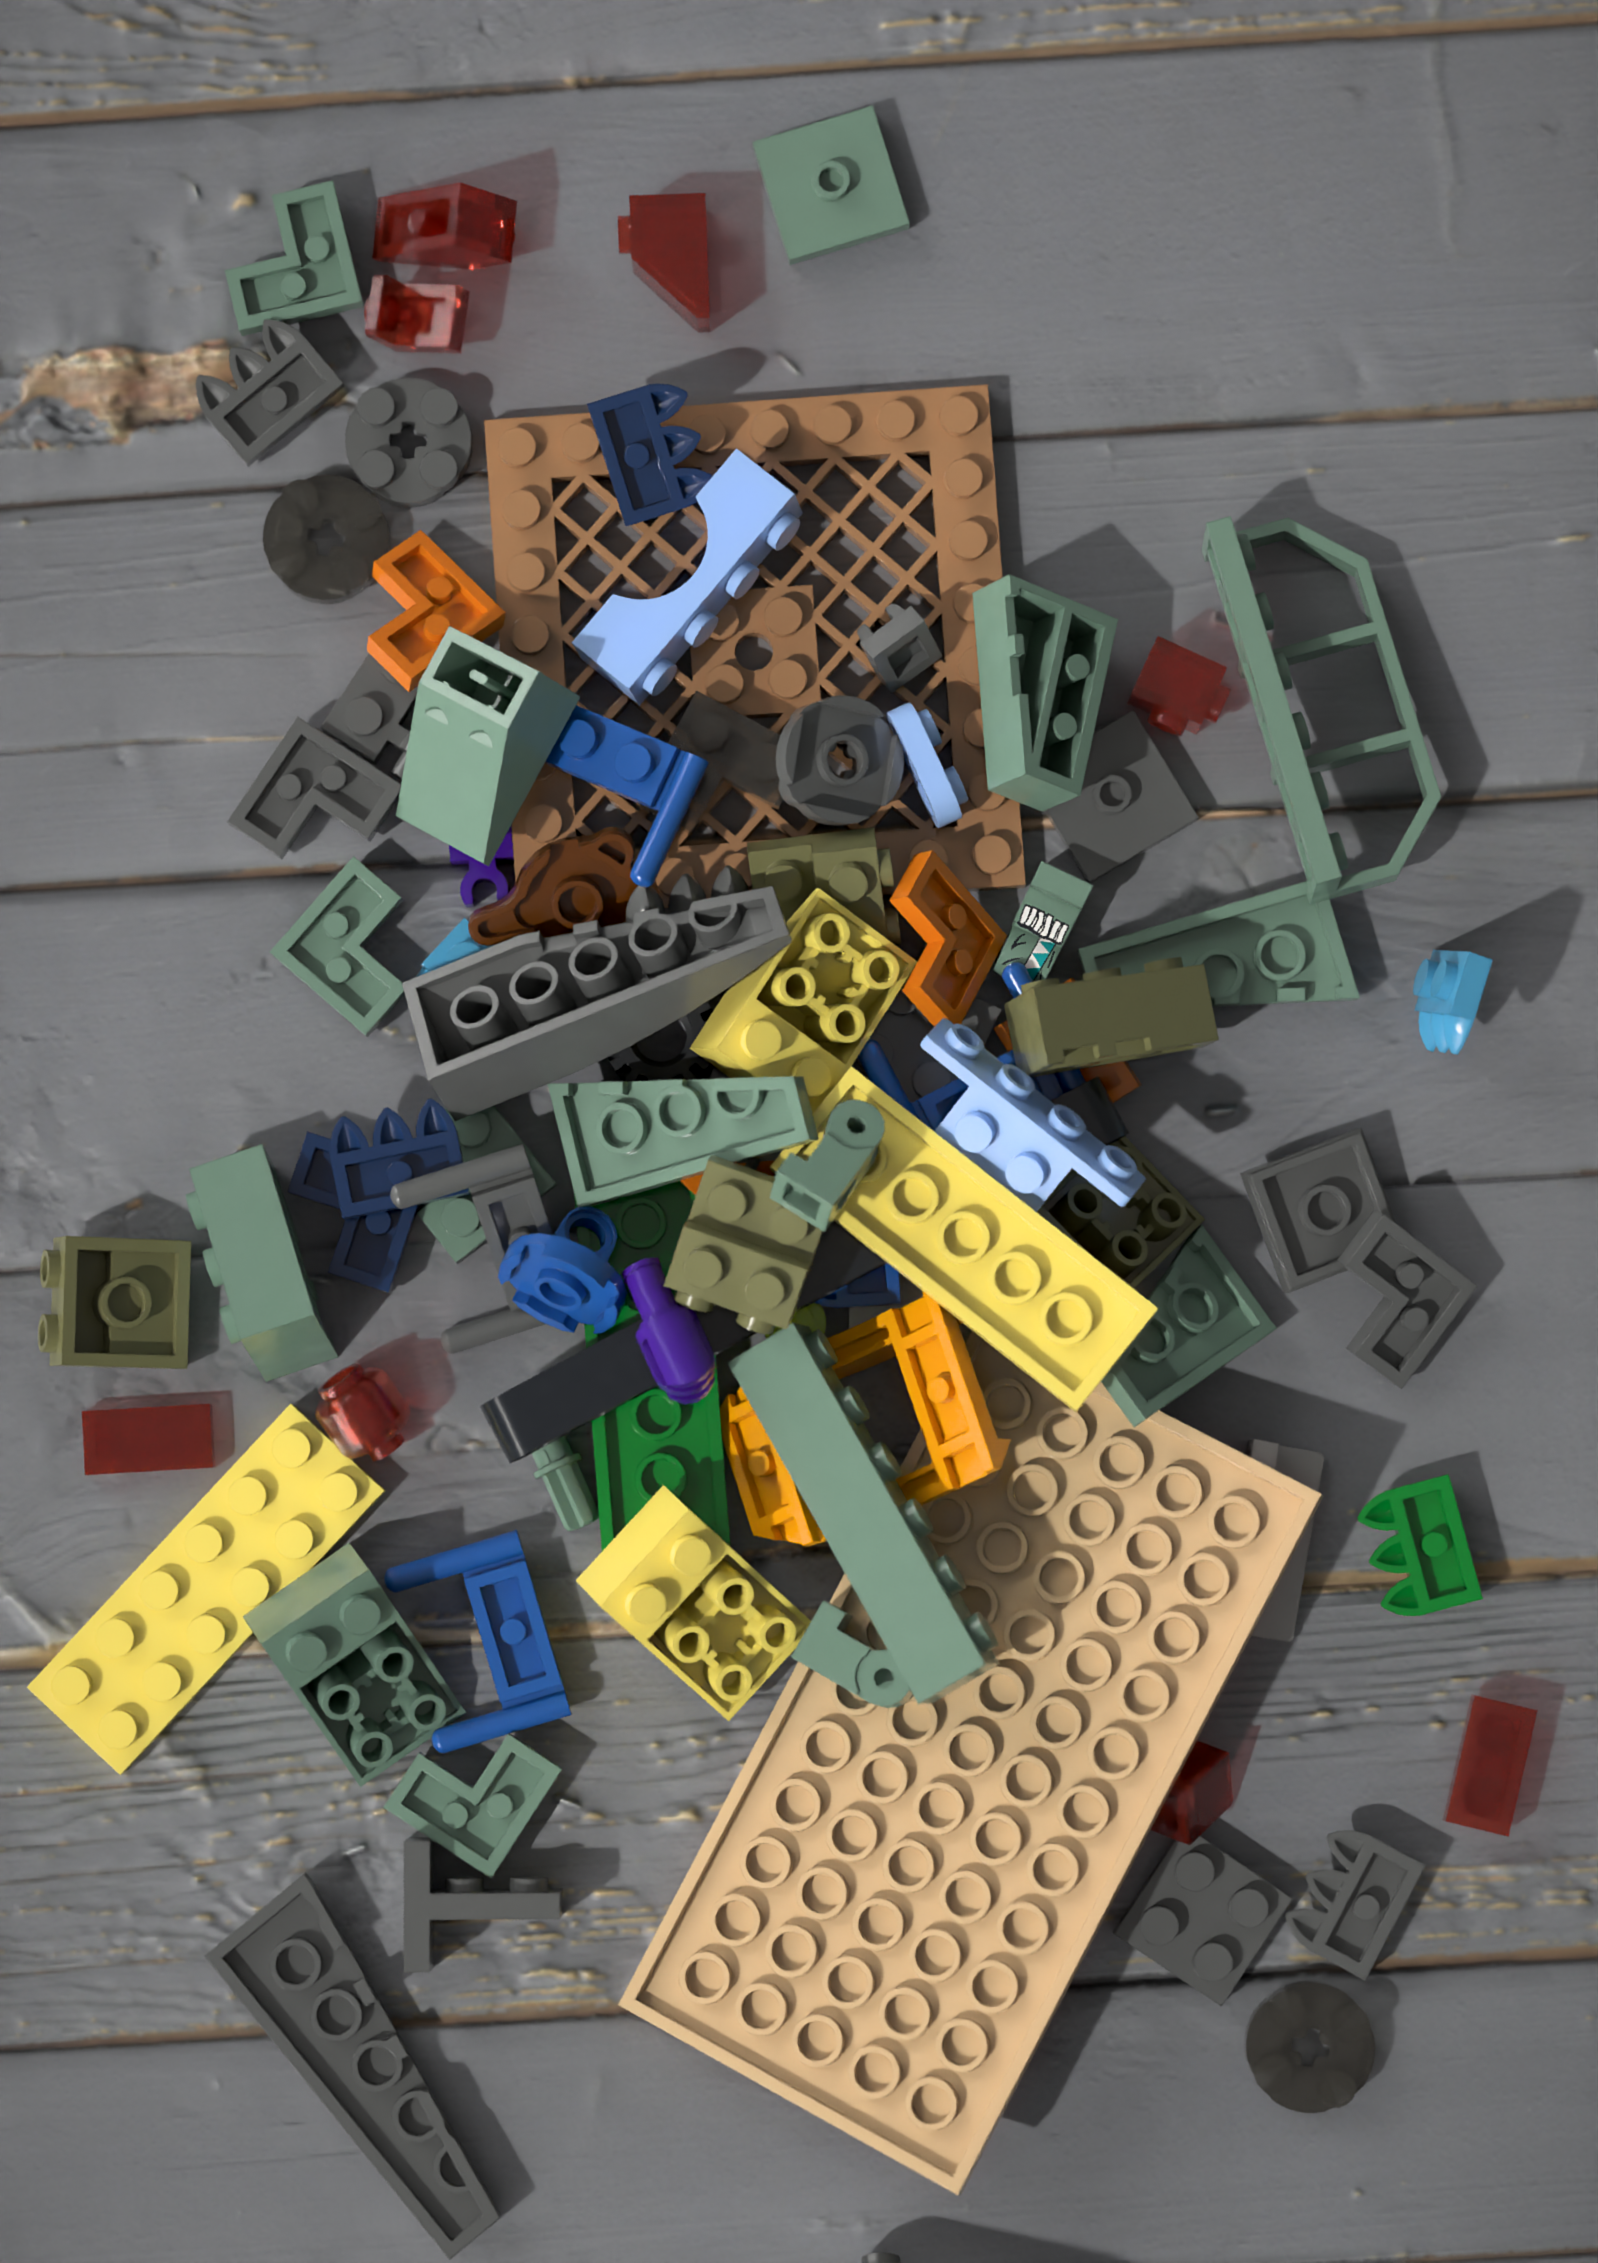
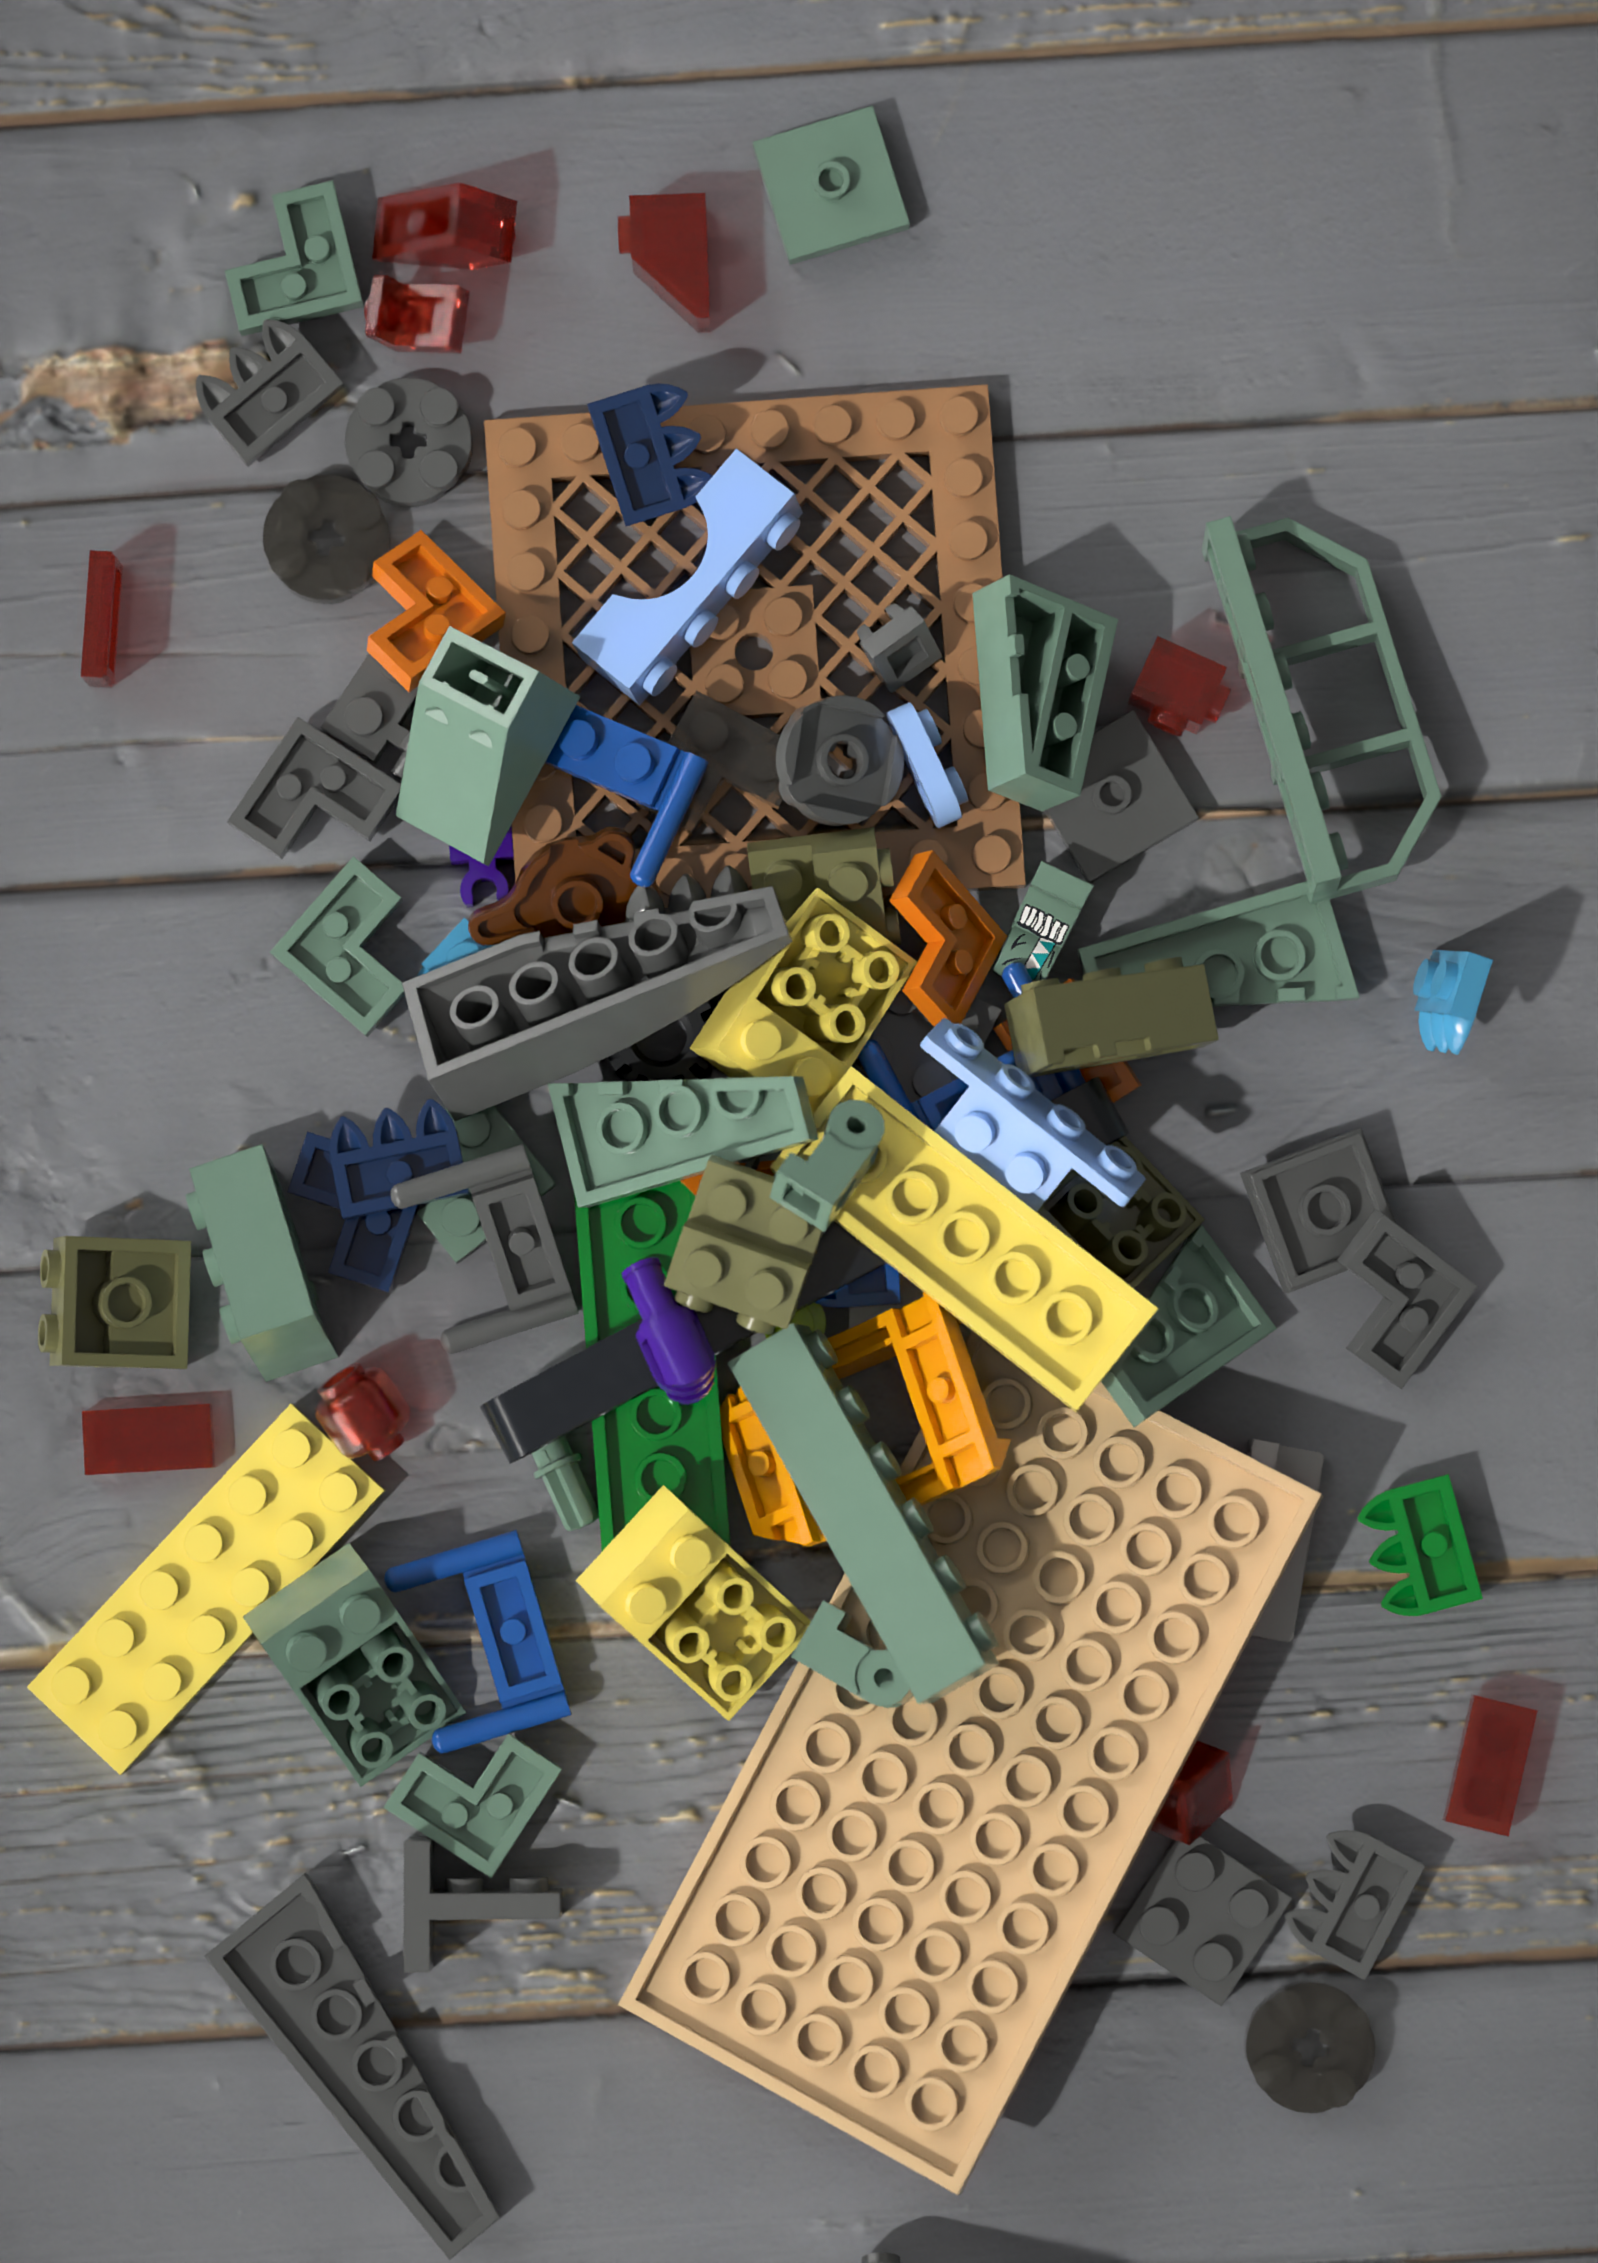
blue tile [498,1207,627,1334] -> none
none -> clear red tile [81,550,123,688]

